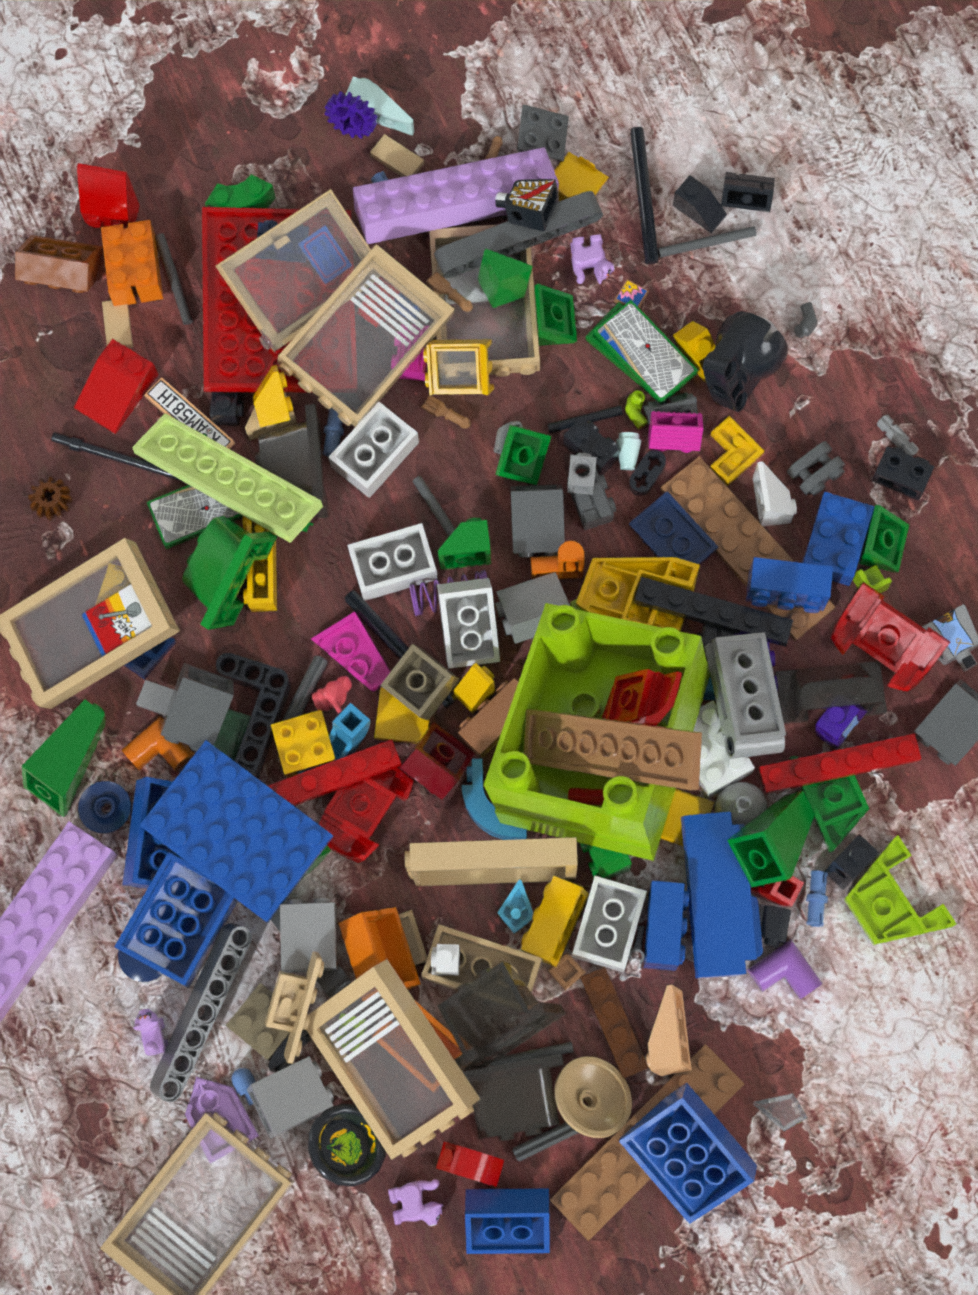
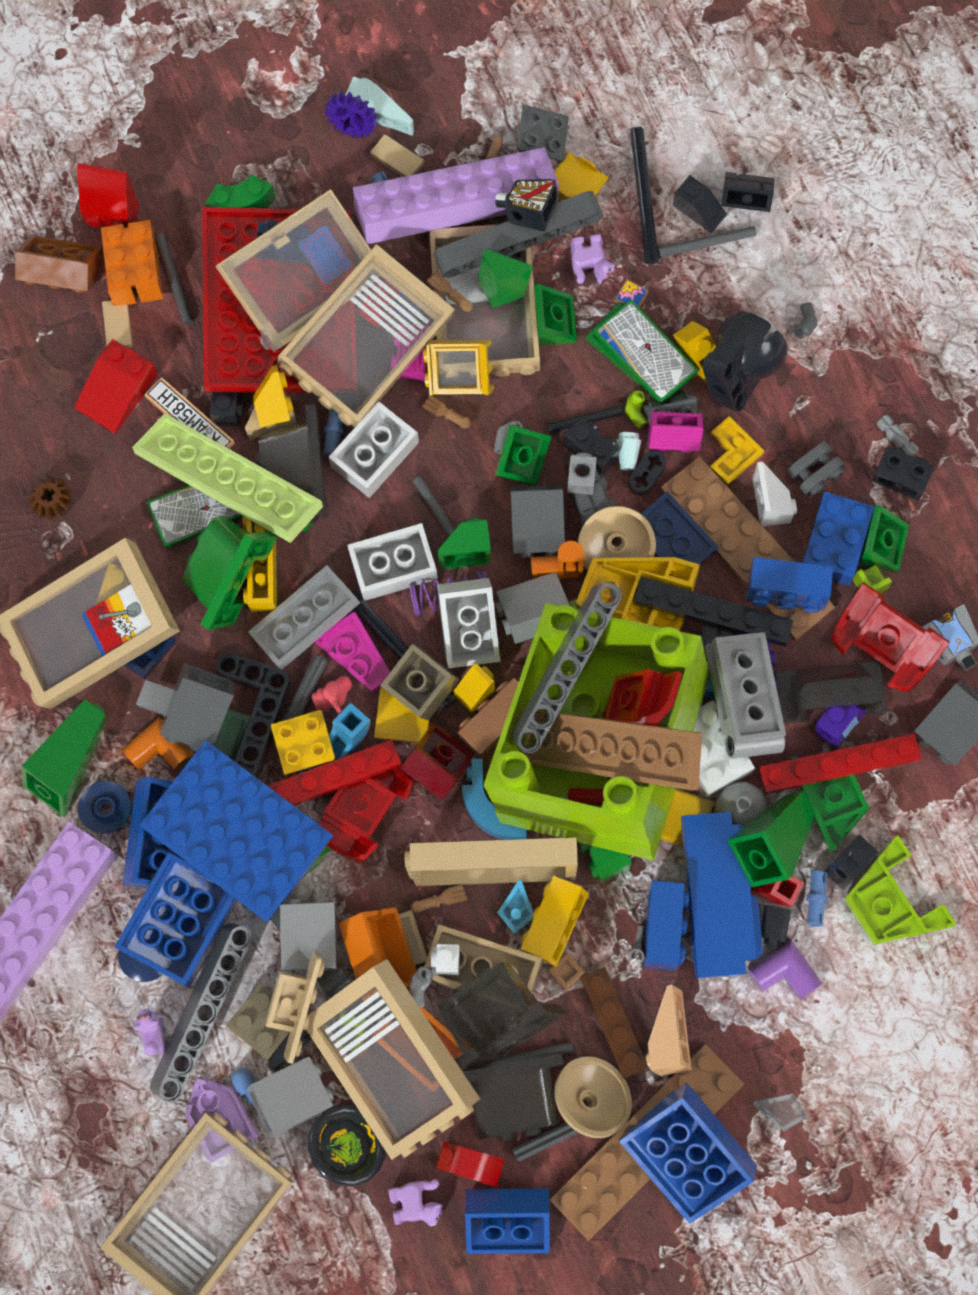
black bar [51,432,184,482] -> none
white brick [572,876,647,973] -> none
none -> light grey plate [249,565,360,669]
none -> light grey arm [410,966,433,1008]
none -> medium nougat piece [411,885,467,913]
none -> dark grey beam [511,581,621,753]
none -> tan dish [578,506,656,570]

